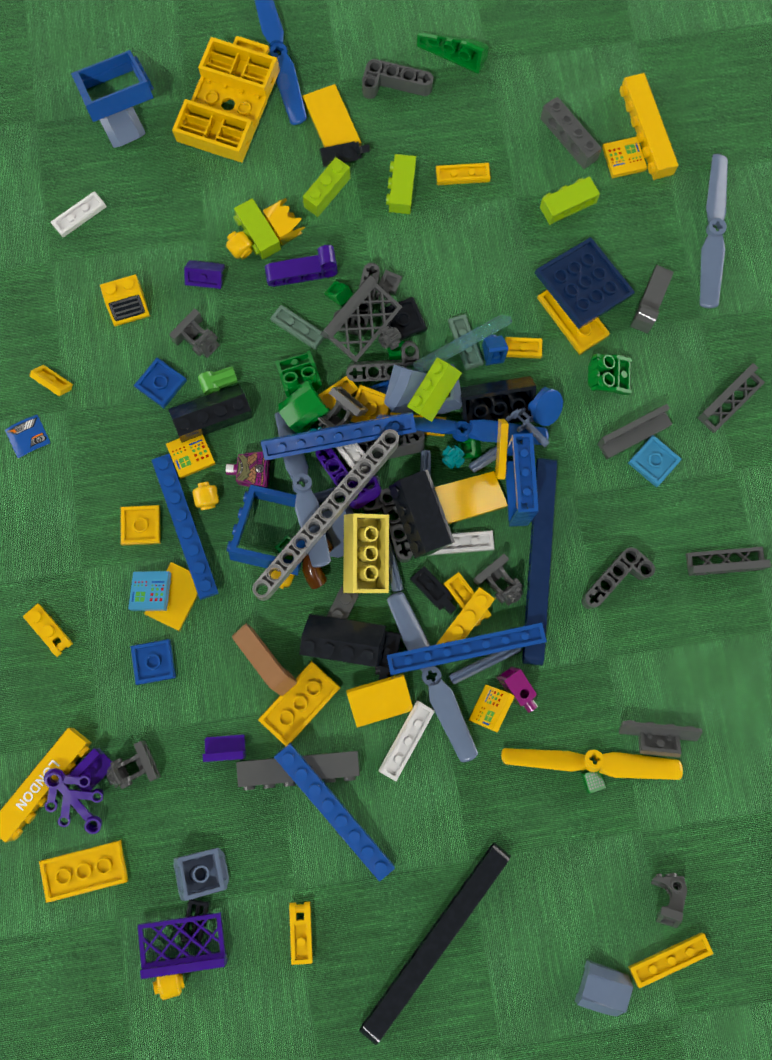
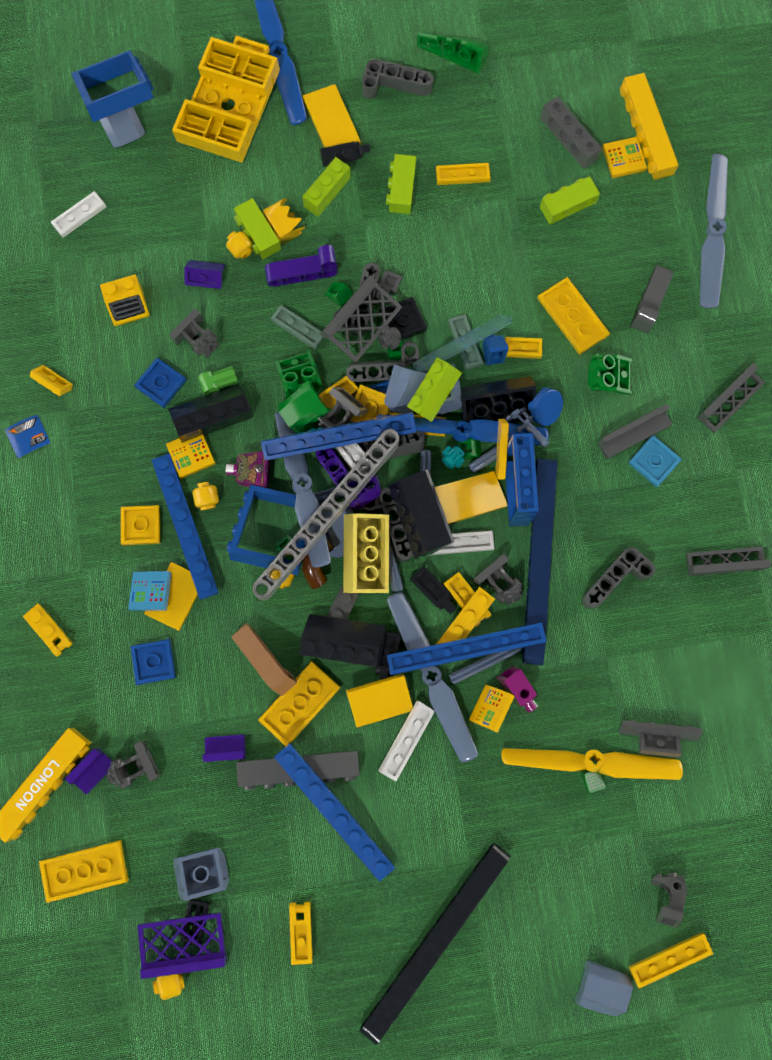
dark purple plant [44,768,104,834] -> none
dark blue plate [535,237,635,329] -> none

